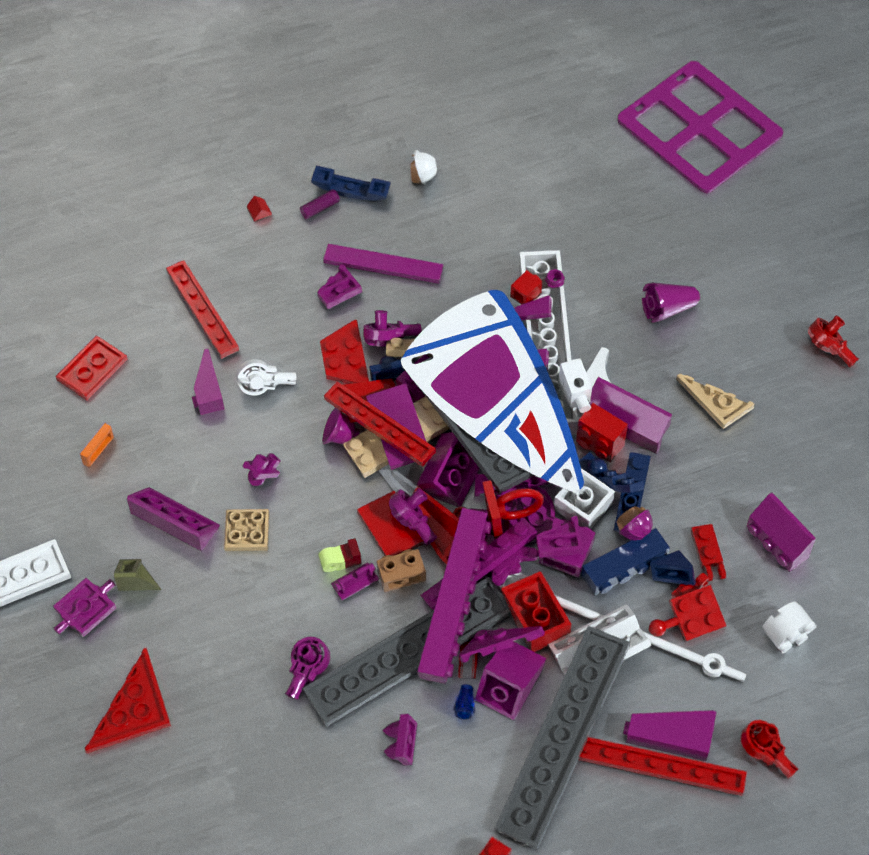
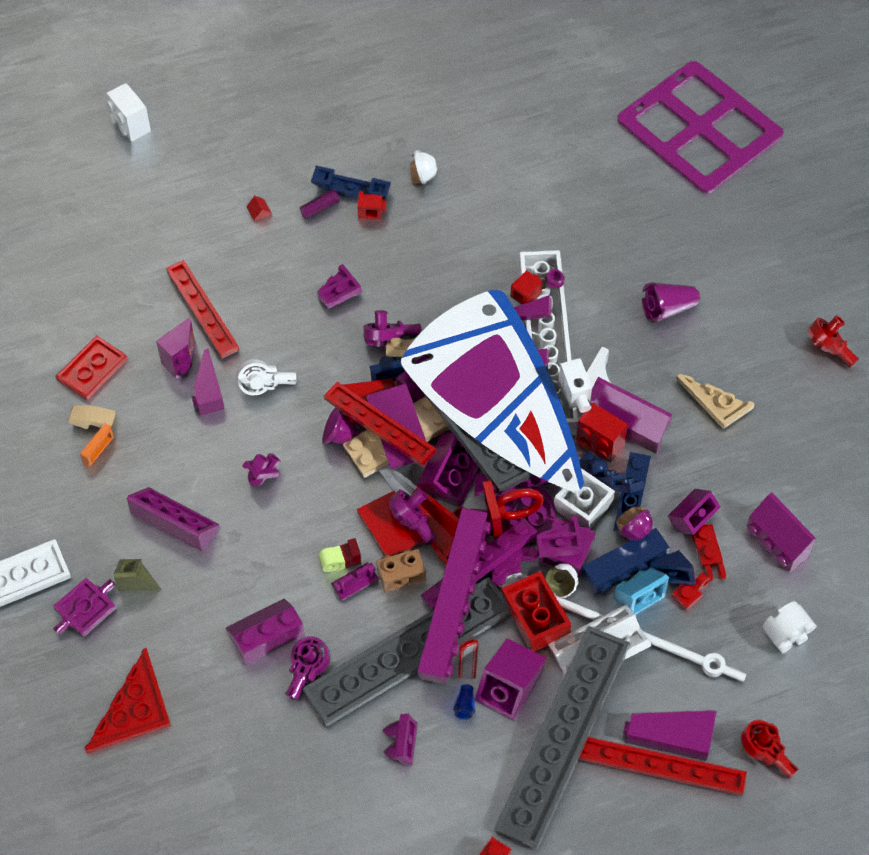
tan tile [224,509,269,551] -> none
red wing [320,319,369,384] -> none
magenta tile [323,244,443,284] -> none
magenta wing [458,626,545,663] -> none
red plate [649,585,727,642] -> none
none -> tan slope [68,405,116,430]
none -> white brick [106,83,151,142]
none -> magenta slope [156,318,195,378]
none -> magenta slope [225,599,305,665]
none -> red brick [357,191,386,220]
none -> olive hair [546,564,579,598]
none -> medium azure slope [614,568,669,615]
none -> magenta brick [668,489,720,535]

